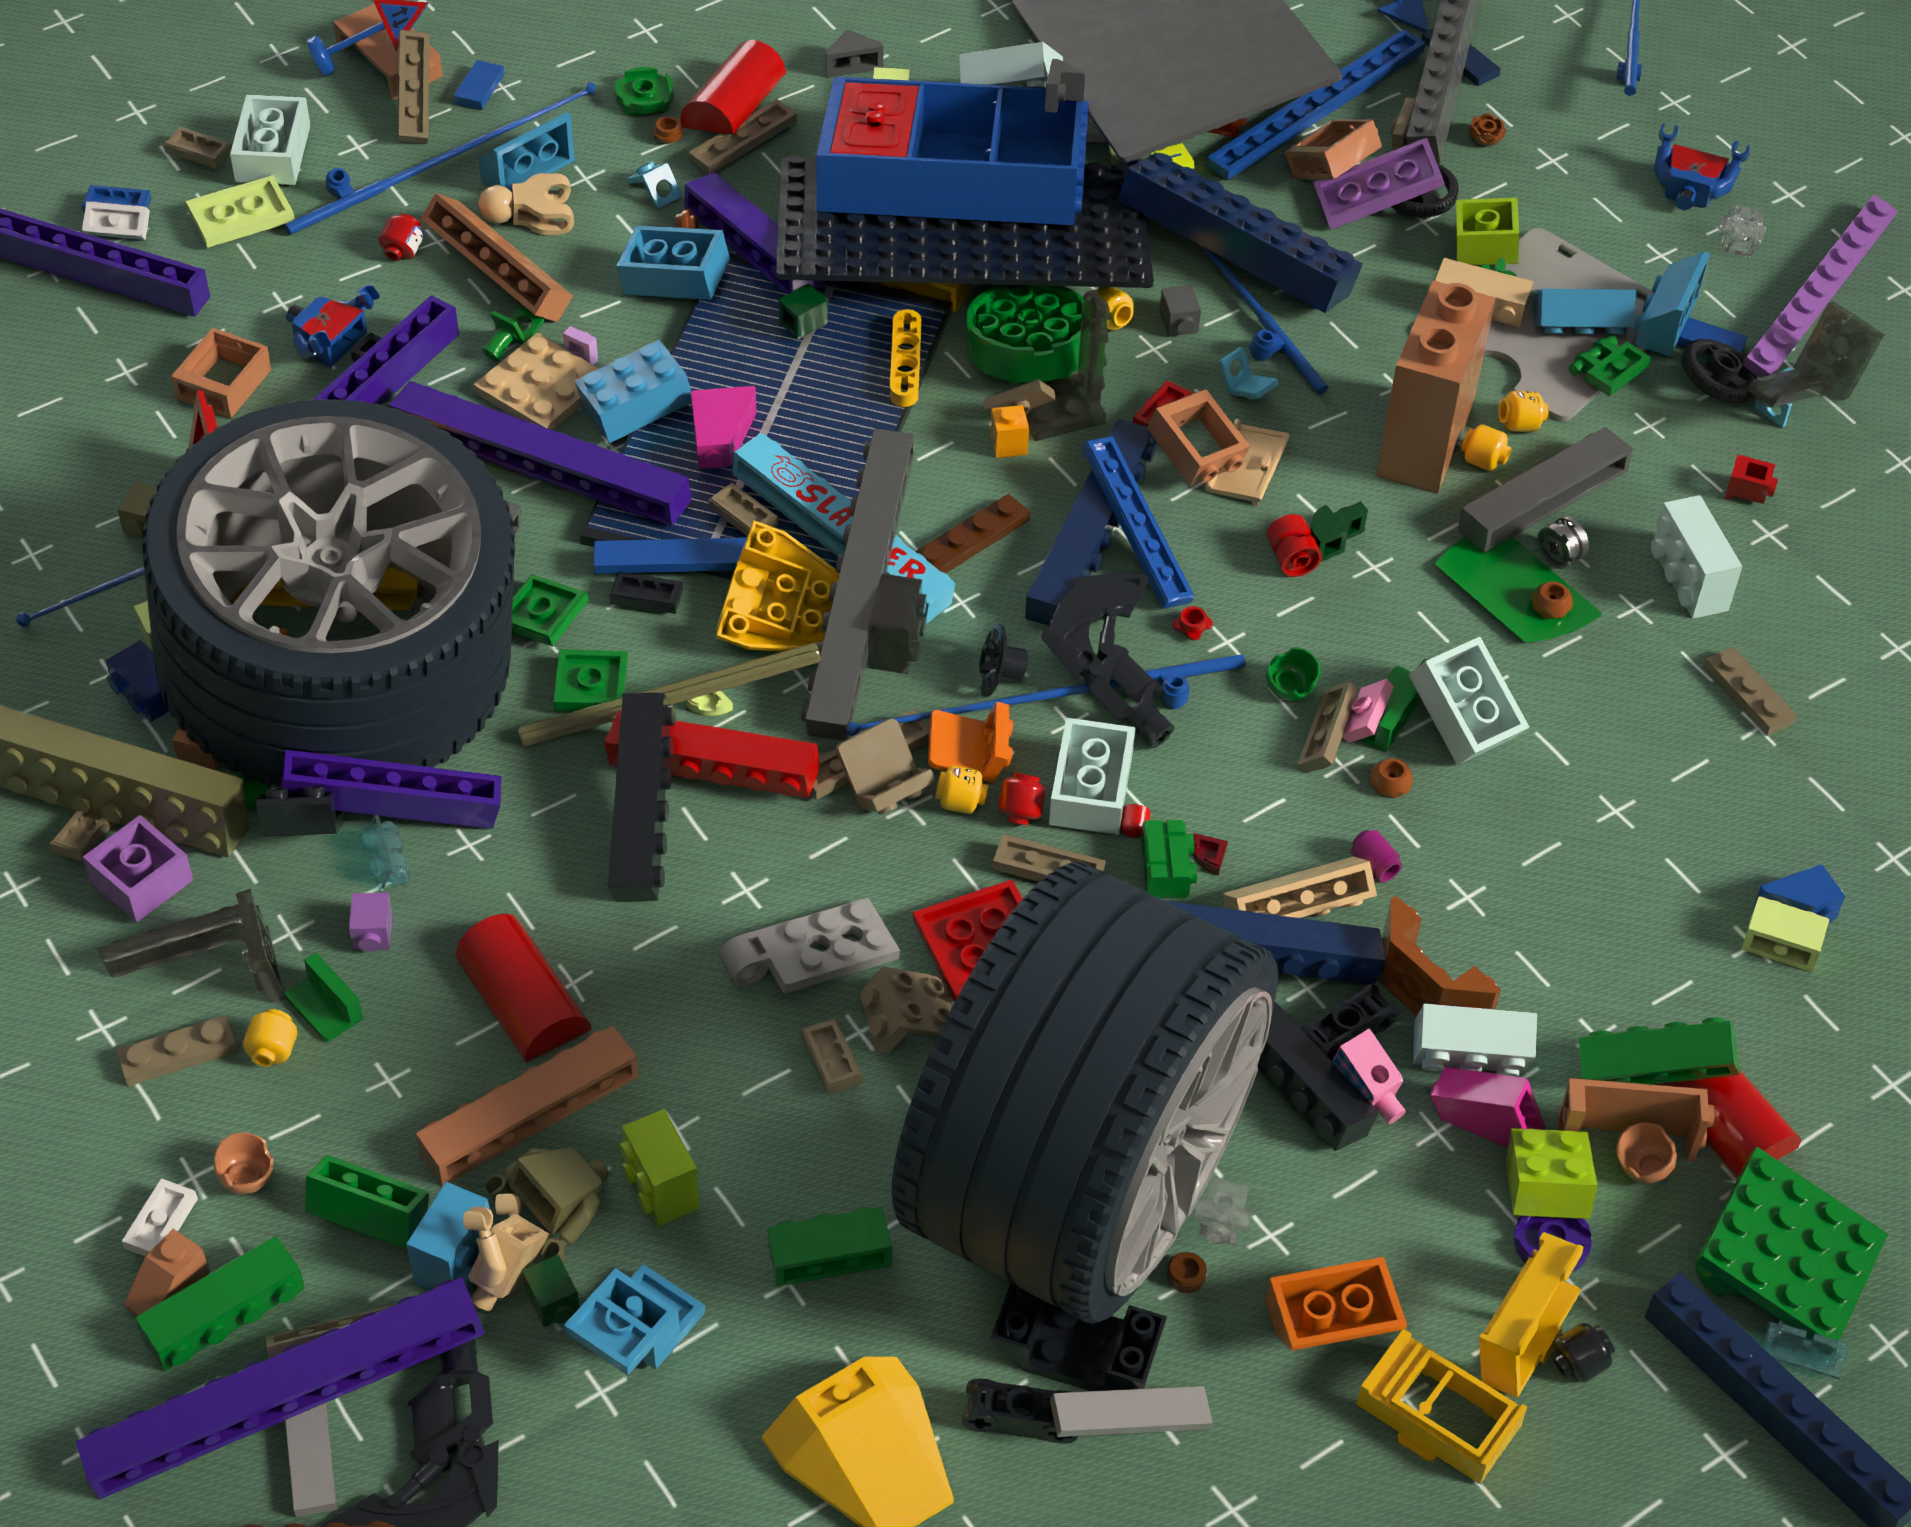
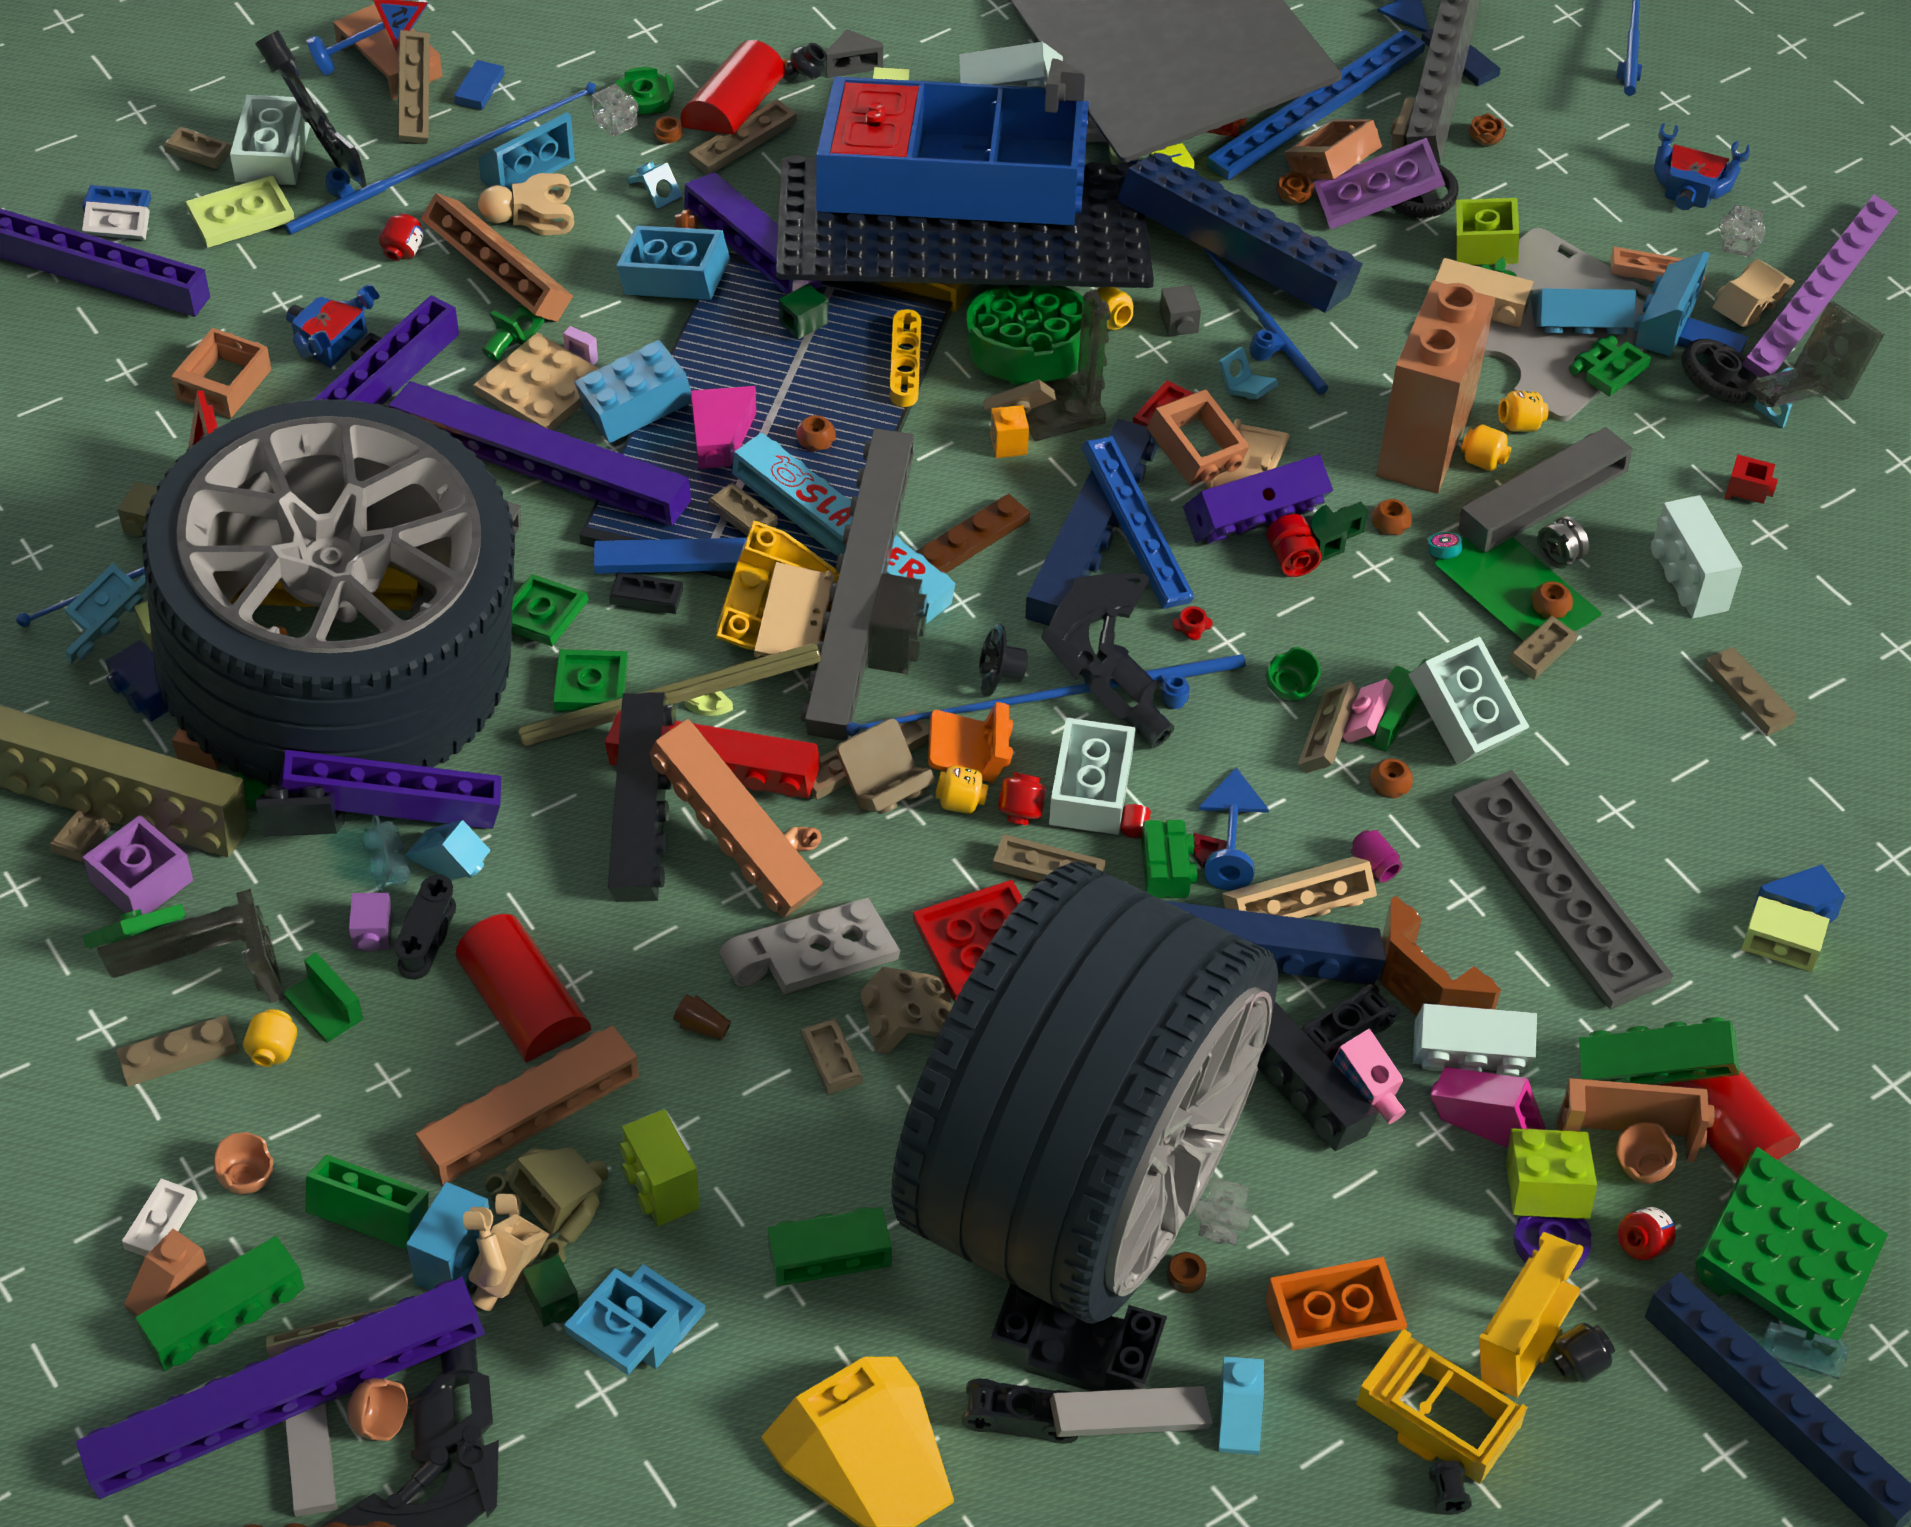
none -> medium azure bracket [65,563,146,664]
none -> green plate [82,904,186,949]
none -> black piece [255,30,367,188]
none -> nougat hair [347,1378,408,1441]
none -> black piece [394,875,456,980]
none -> medium azure slope [405,820,491,880]
none -> clear brick [591,84,638,137]
none -> nougat brick [649,718,823,919]
none -> reddish brown cone [673,994,731,1041]
none -> tan door [754,562,835,667]
none -> black animal [782,43,827,81]
none -> nougat arm [784,827,822,851]
none -> dark orange plate [795,415,836,452]
none -> dark purple brick [1182,454,1333,545]
none -> blue piece [1199,767,1269,891]
none -> medium azure slope [1218,1357,1264,1455]
none -> dark orange plate [1276,171,1314,205]
none -> dark orange plate [1371,499,1412,535]
none -> teal tile [1428,532,1462,559]
none -> black bush [1429,1461,1472,1515]
none -> dark grey plate [1451,770,1673,1010]
none -> dark tan plate [1508,616,1578,680]
none -> nougat plate [1610,246,1705,290]
none -> red head [1617,1207,1676,1261]
none -> tan brick [1712,259,1795,327]

